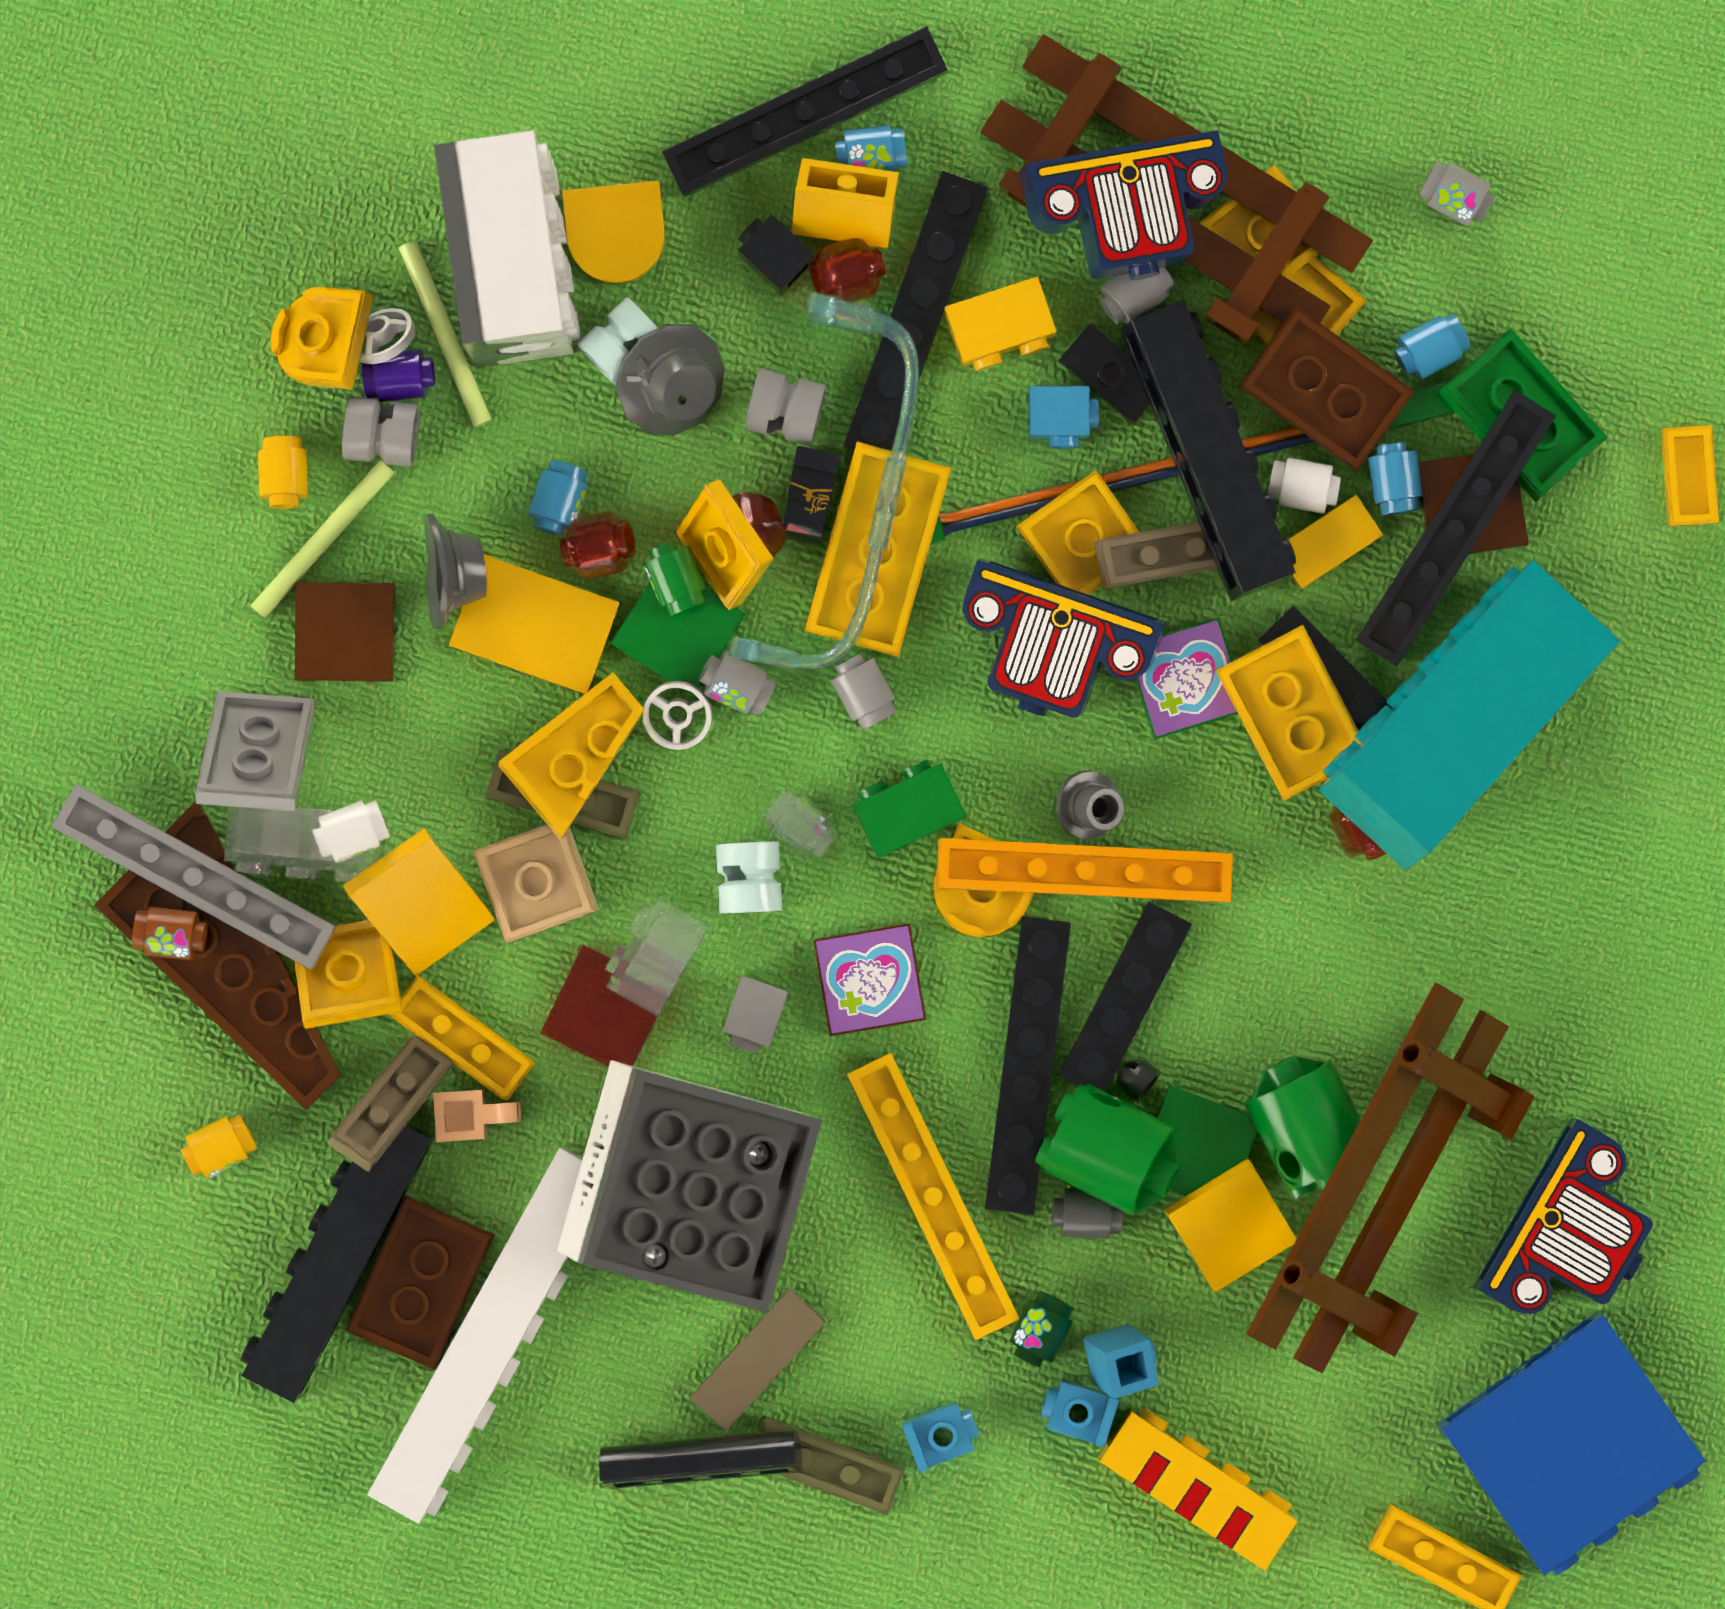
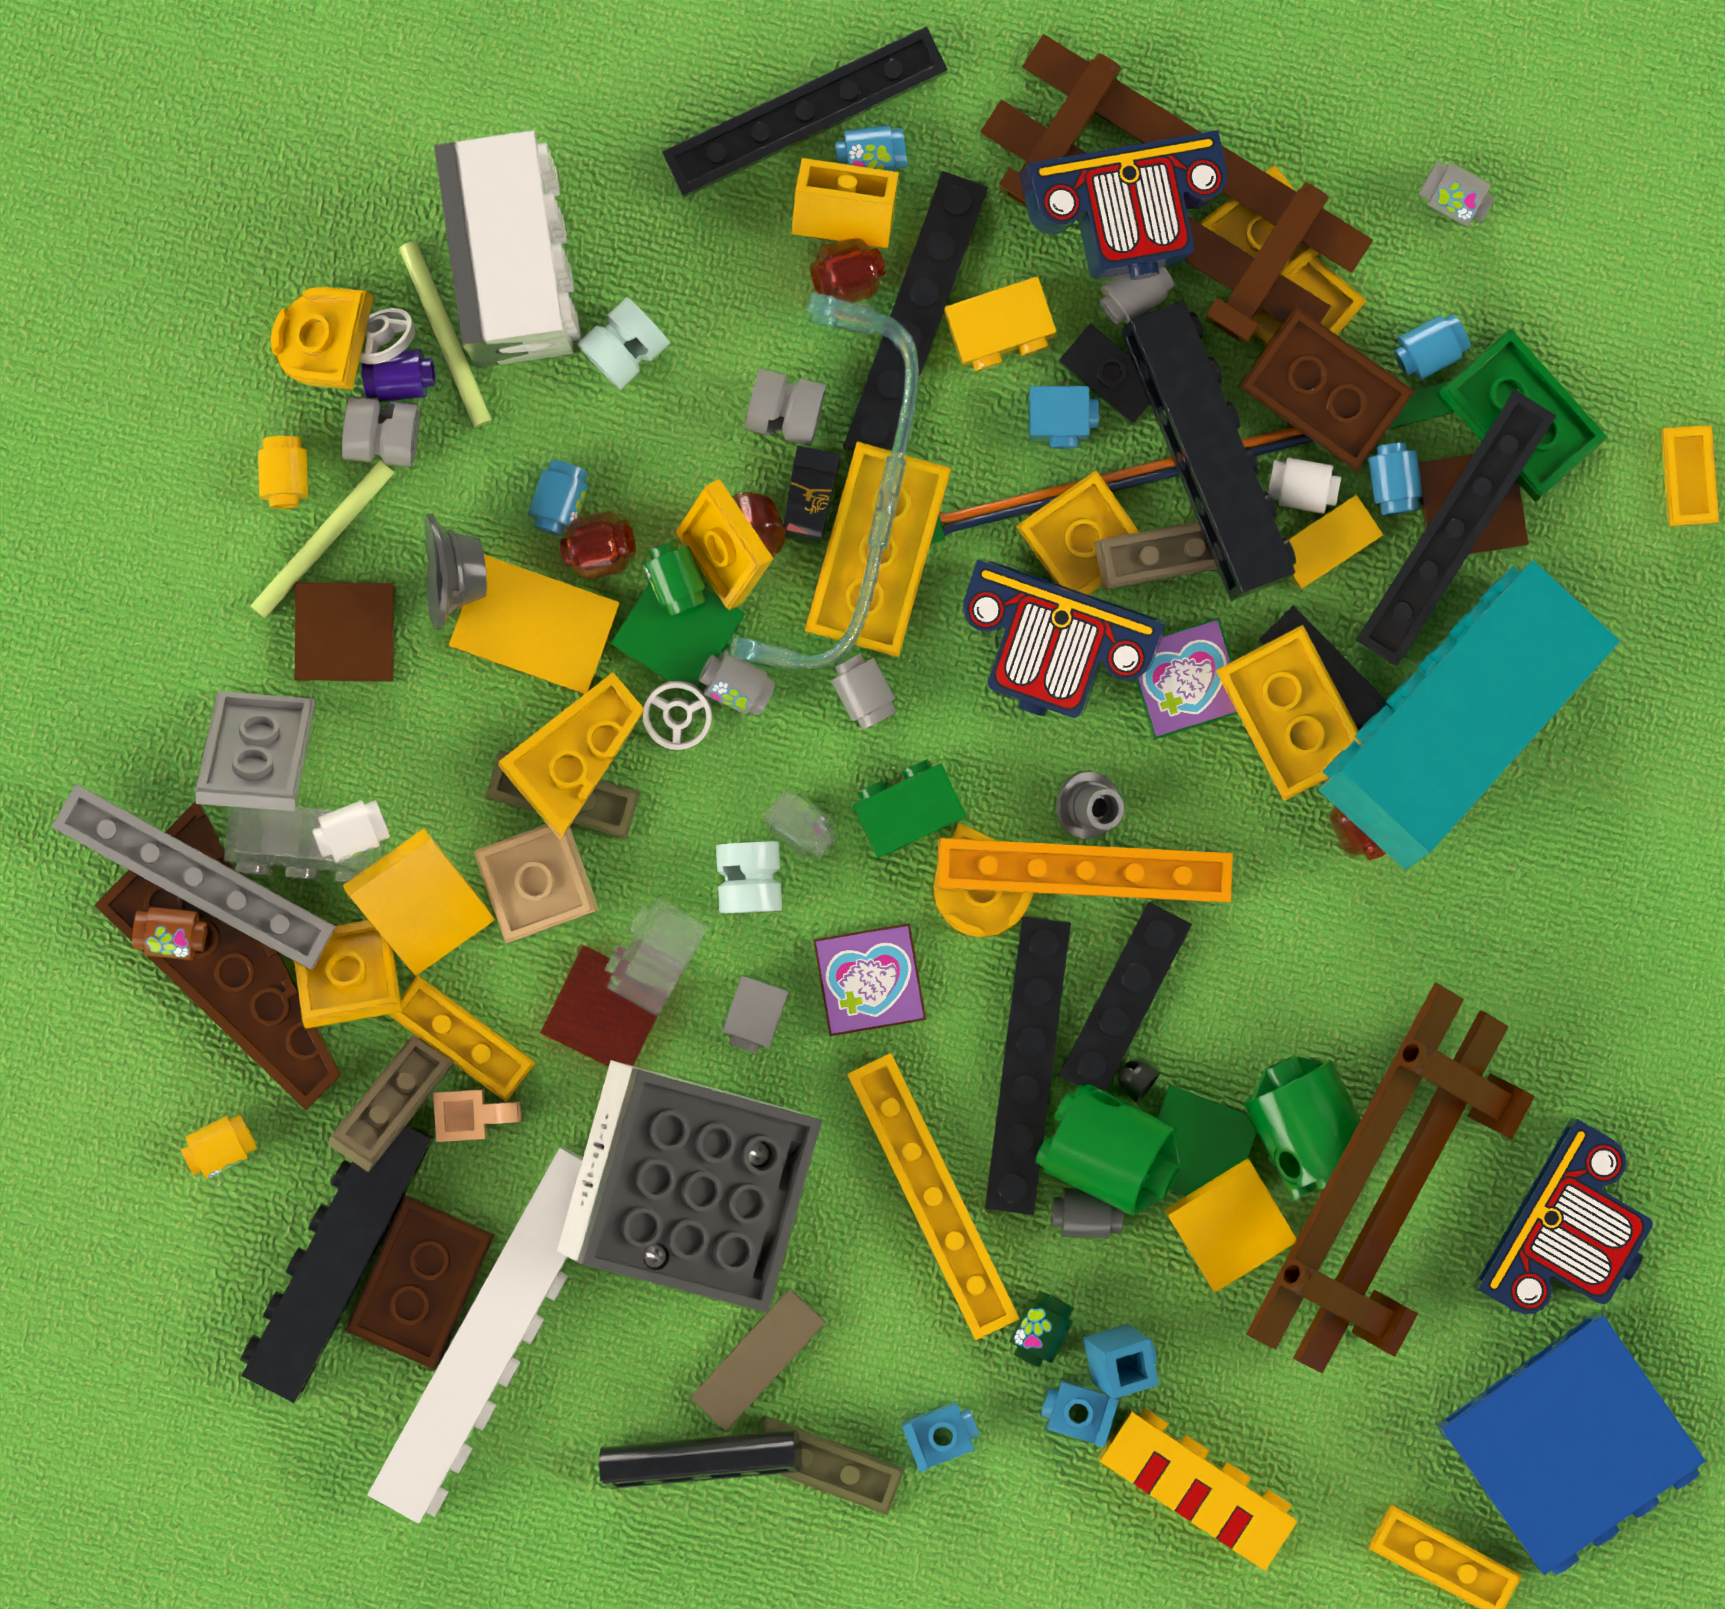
yellow tile [562,181,665,285] -> none
dark grey hat [615,324,725,436] -> none
black brick [738,214,815,296] -> none

